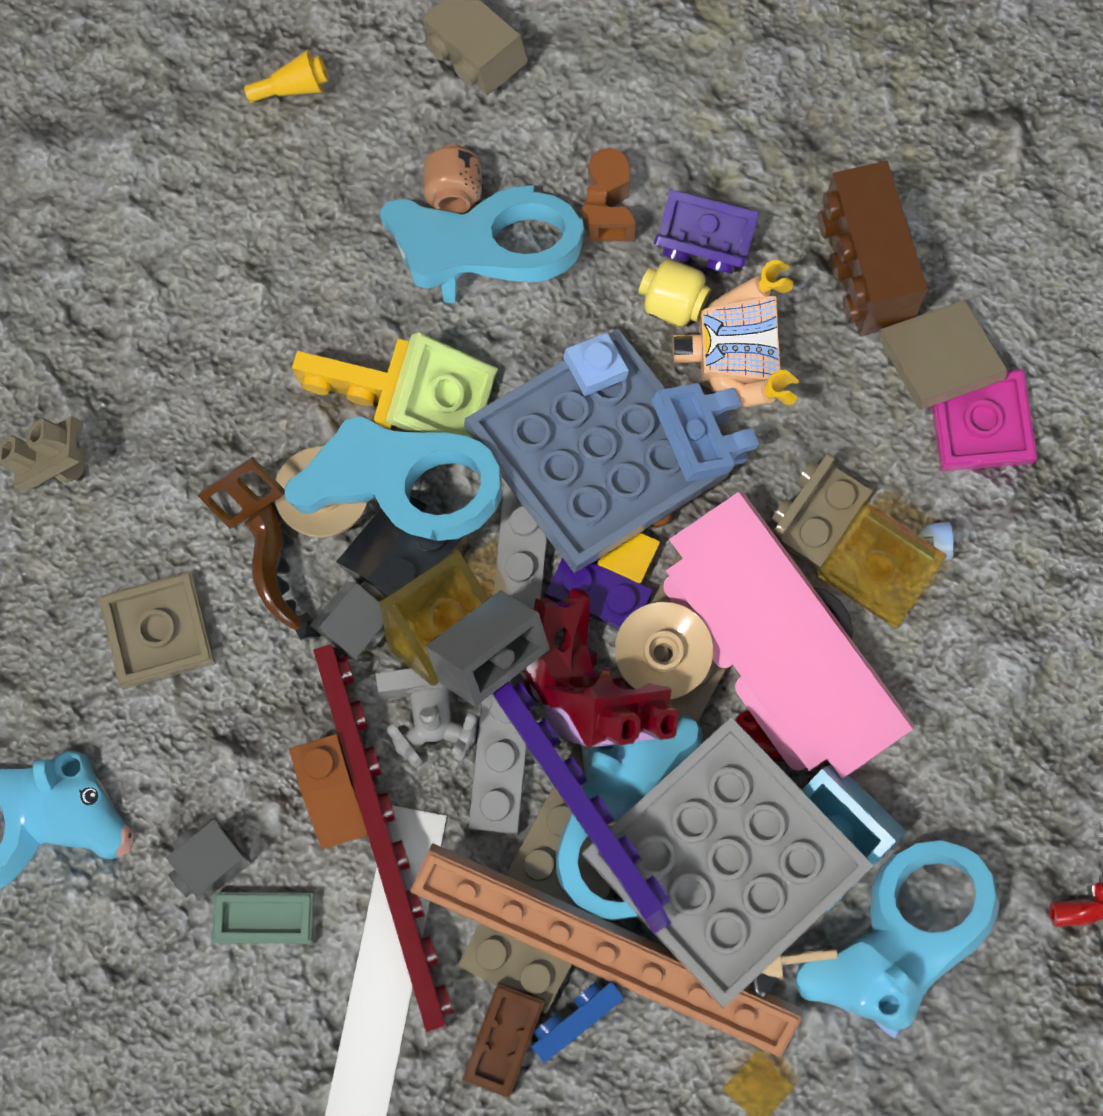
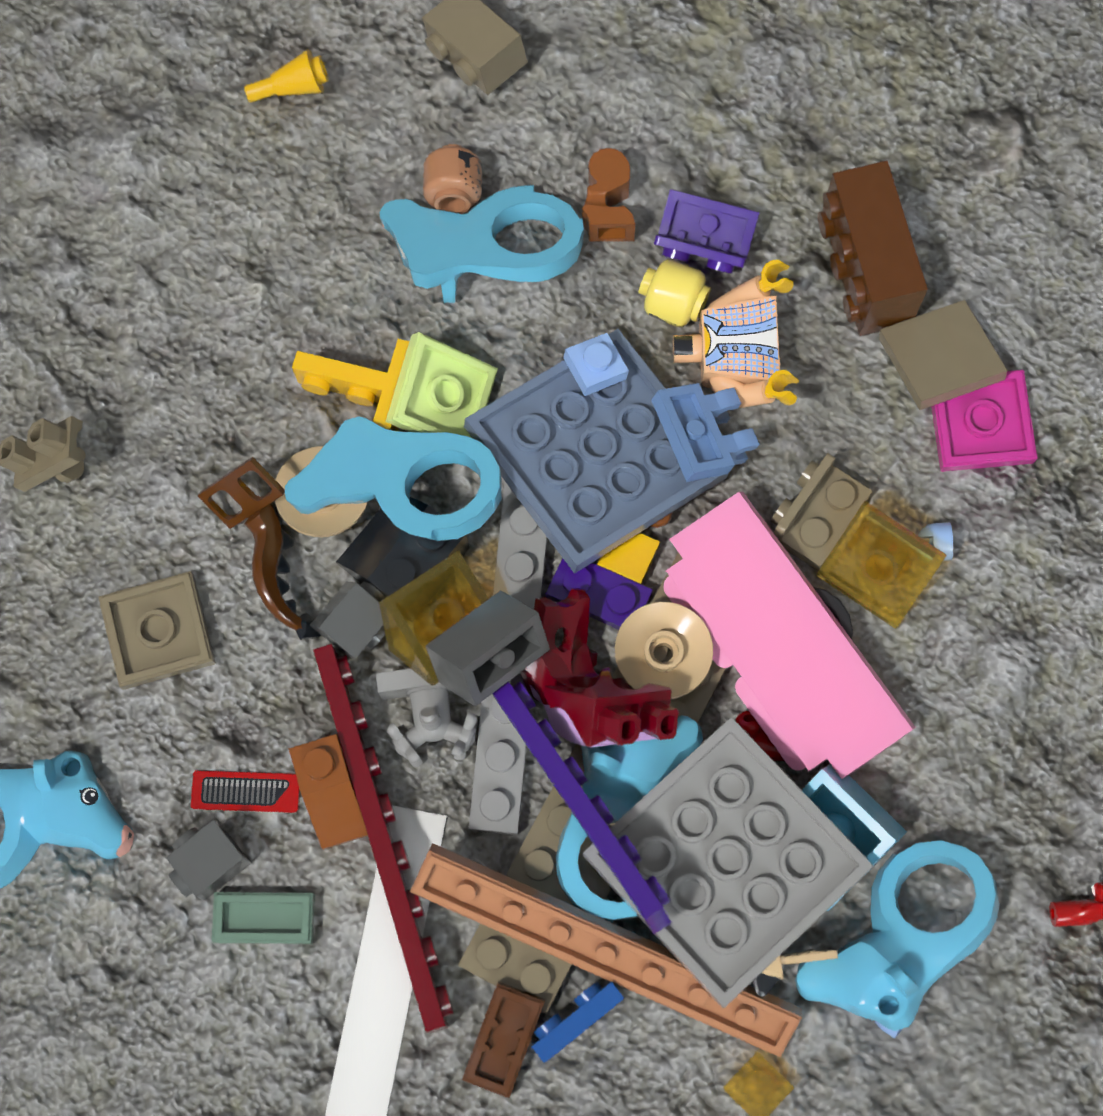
none -> sticker [190,770,299,813]

